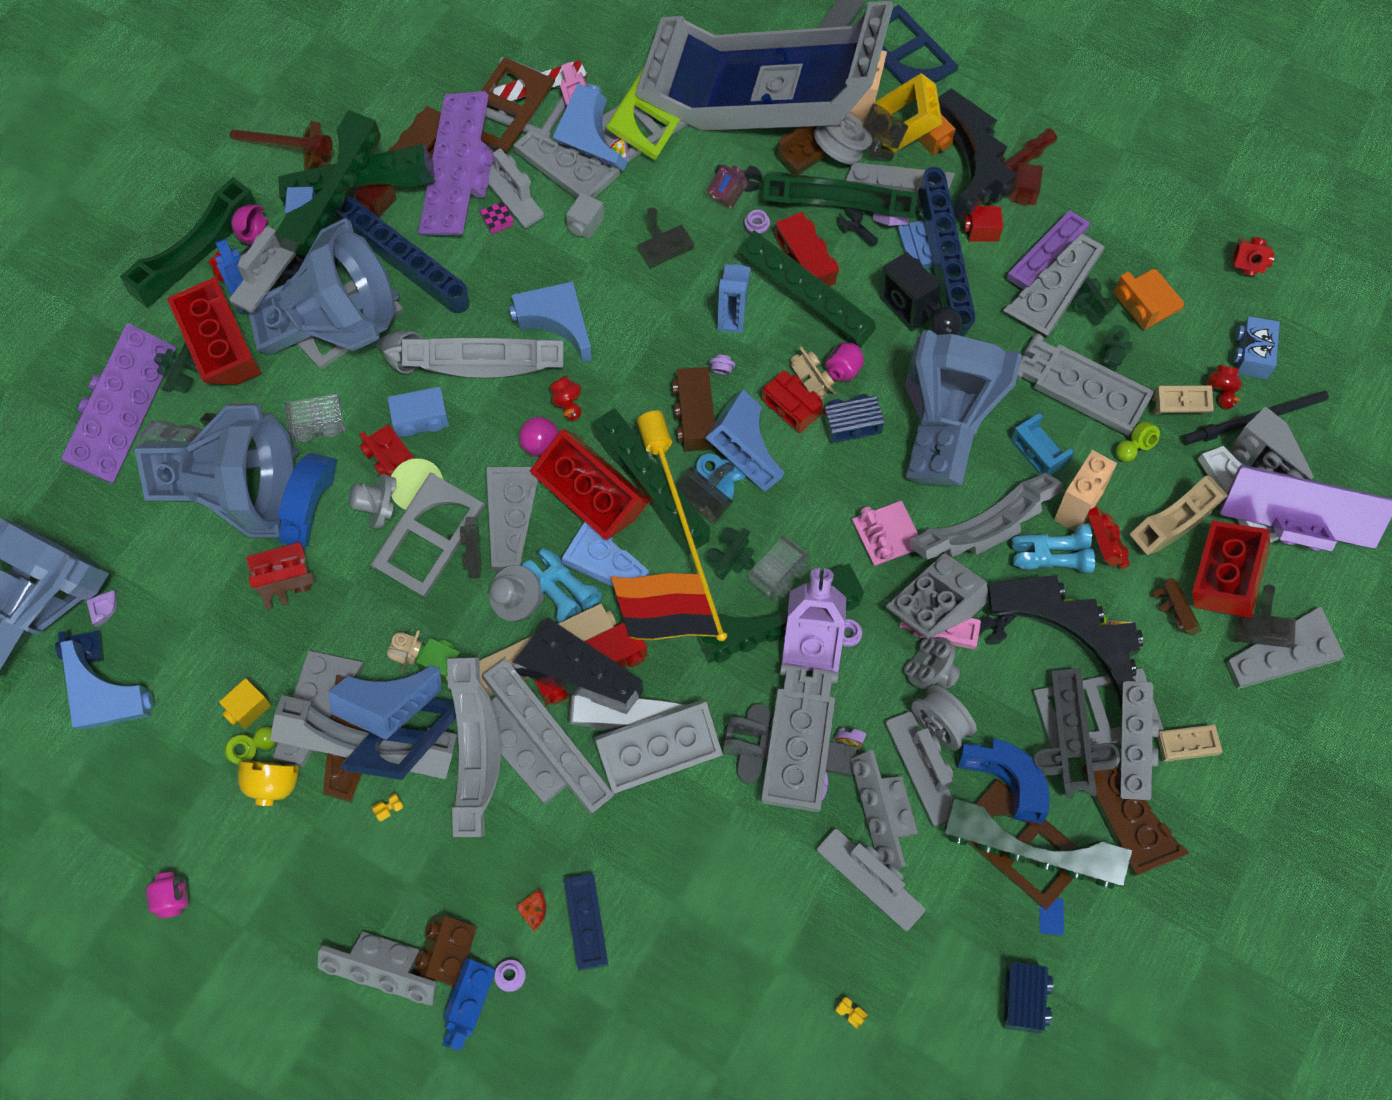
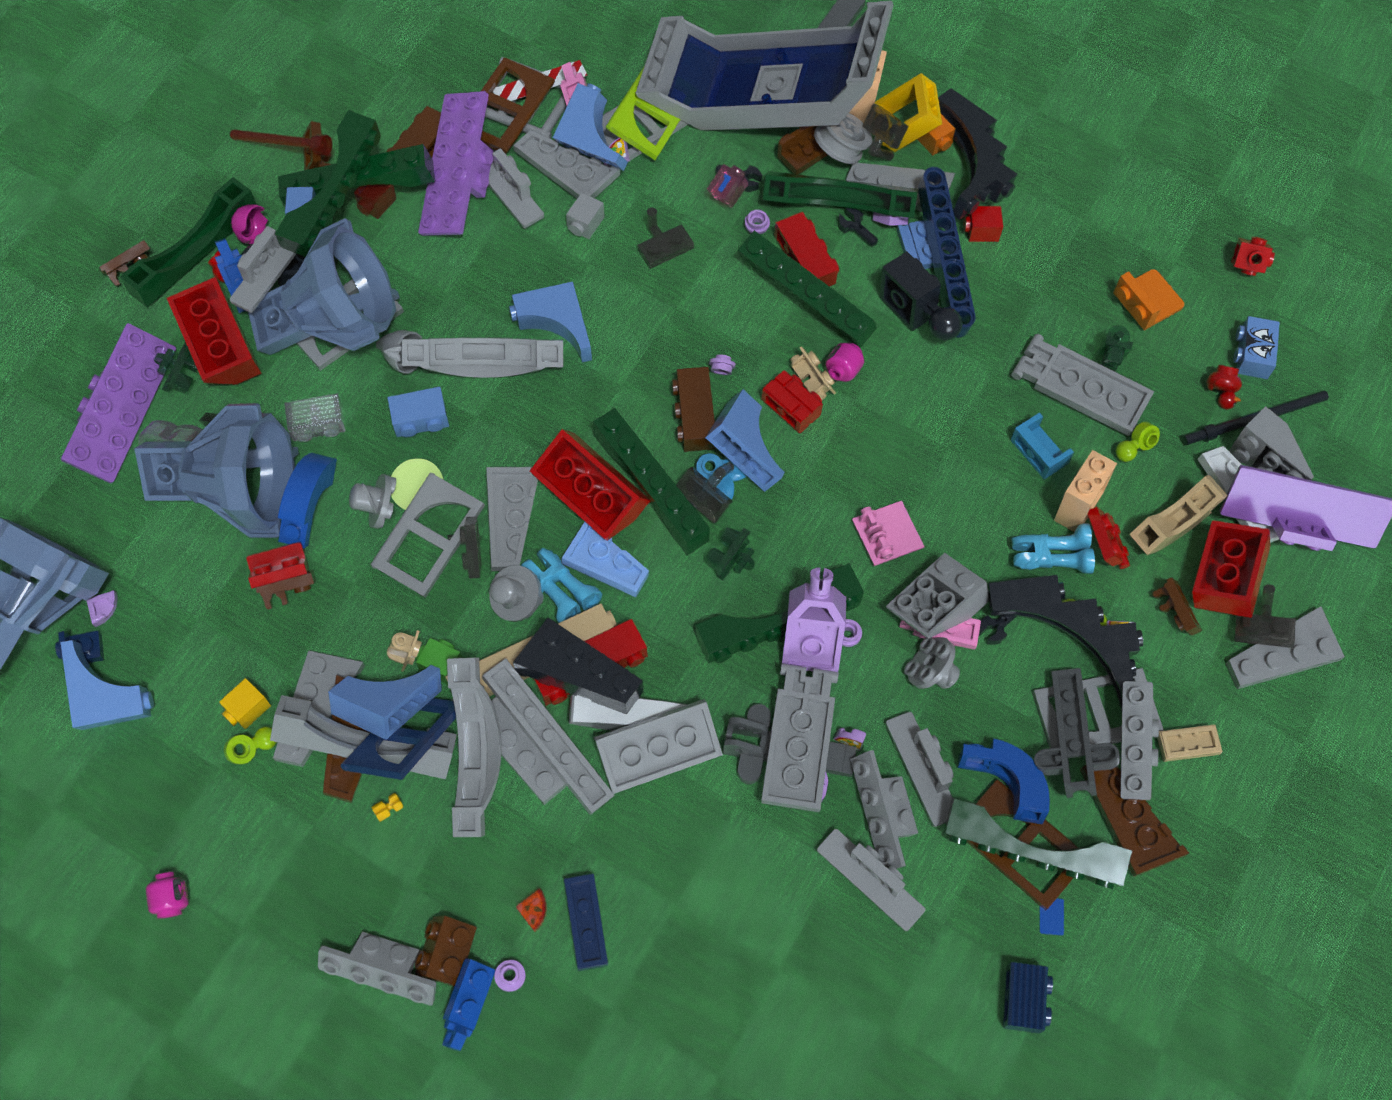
yellow cylinder [237,761,299,806] -> none
dark blue beam [335,196,470,313] -> none
red bracket [359,424,415,477] -> none
dark pink tile [480,201,514,234] -> none
dark pink hair [518,416,559,457] -> none
red animal [549,375,582,421] -> none
flag [611,411,727,641] -> none
medium blue arch [717,264,751,333] -> none
clear brick [748,535,810,602] -> none
dark blue brick [822,394,884,444] -> none
yellow piece [835,996,869,1029] -> none
dark blue window [882,5,958,84] -> none
sand blue plate [905,330,1022,485] -> none
light grey piece [910,473,1063,560] -> none
light grey wheel [911,685,977,751] -> none
clear red pin [1003,128,1057,172] -> none
light grey wing [1003,234,1105,337] -> none
medium lavender plate [1007,210,1090,290] -> none
clear red brick [1011,162,1043,205] -> none
clear green hips [1070,276,1116,326] -> none
tan hinge [1151,386,1214,415] -> none
none -> reddish brown plate [99,240,150,287]

